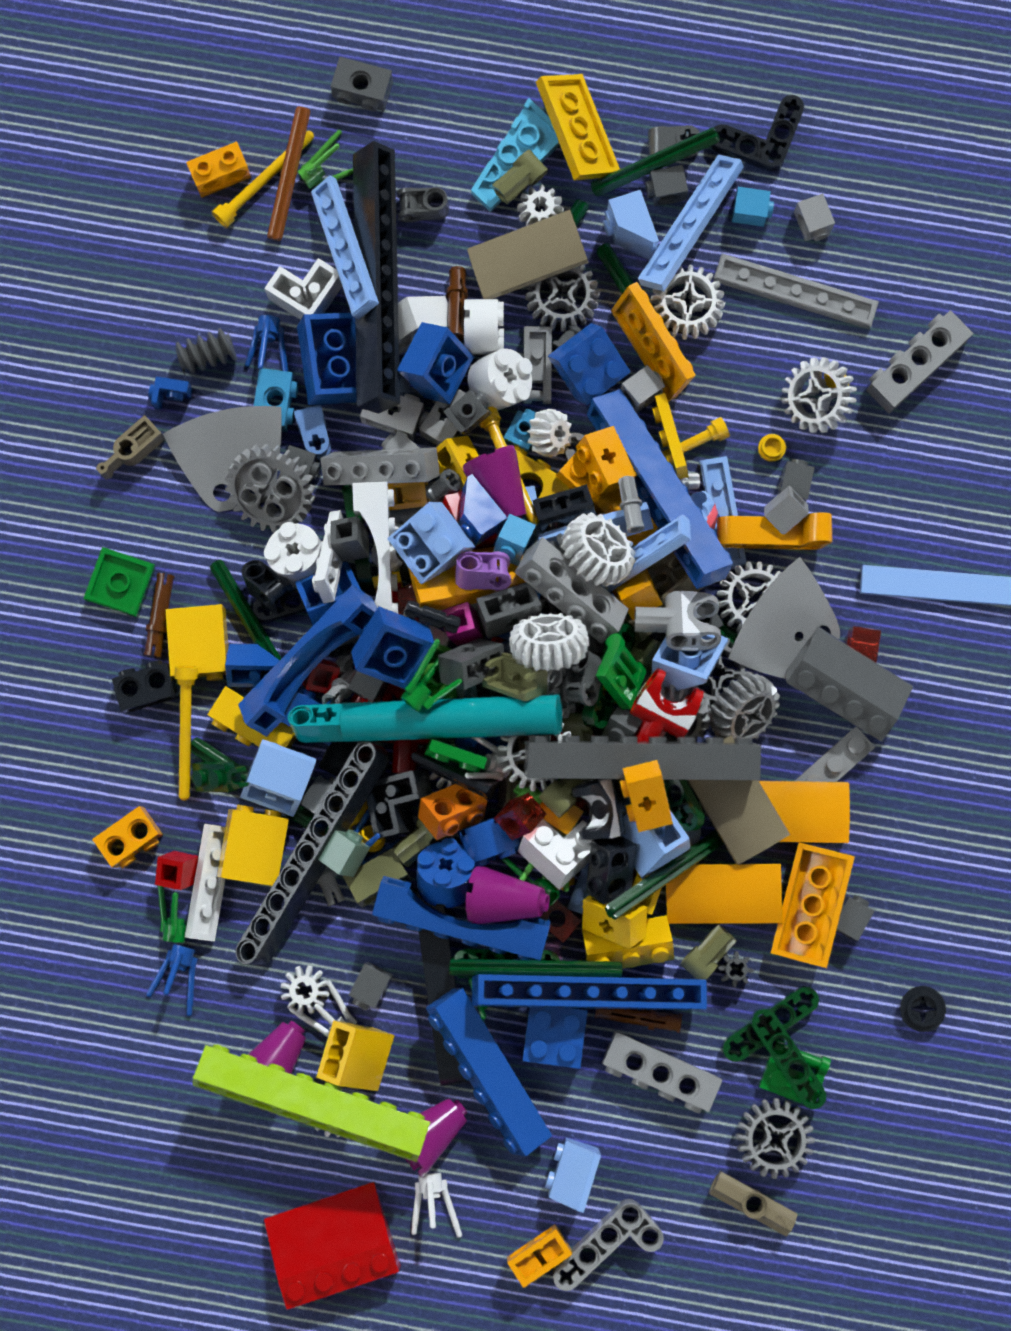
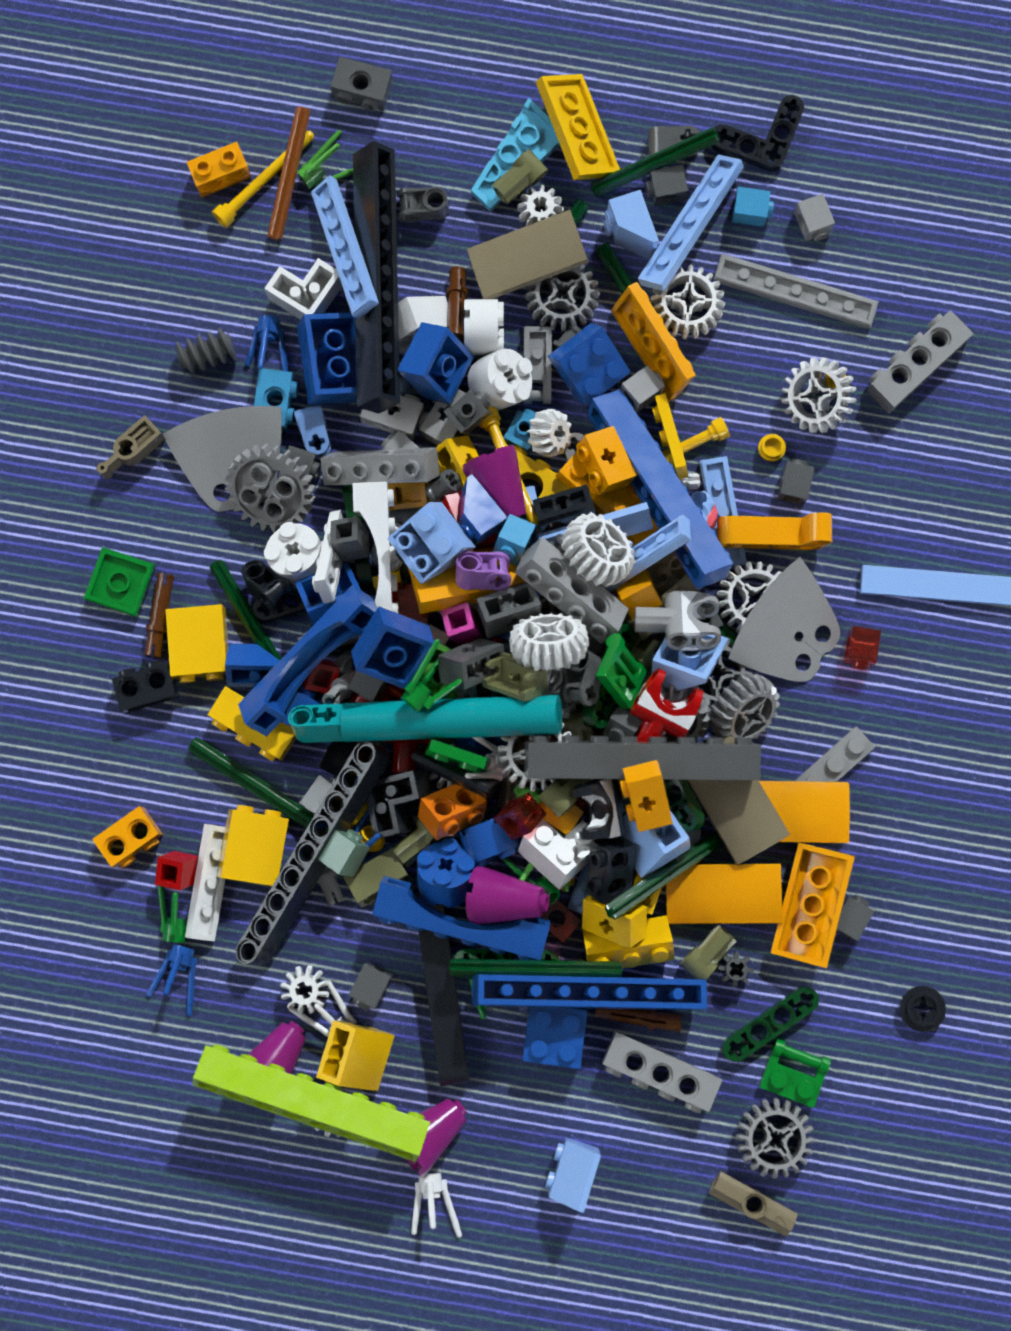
blue bracket [148,376,193,410] -> none
yellow piece [174,665,198,801] -> none
dark green plate [192,762,249,792] -> none
light blue slope [240,739,317,817] -> none
red slope [264,1181,401,1310] -> none
black axle [404,601,461,634] -> none
blue brick [426,988,552,1156] -> none
light orange brick [507,1224,572,1288] -> none
light grey beam [552,1199,664,1291] -> none
light grey axle [618,475,645,533] -> none
dark green beam [750,1008,826,1109] -> none
light grey panel [764,485,809,535] -> none
dark grey slope [786,627,913,742] -> none

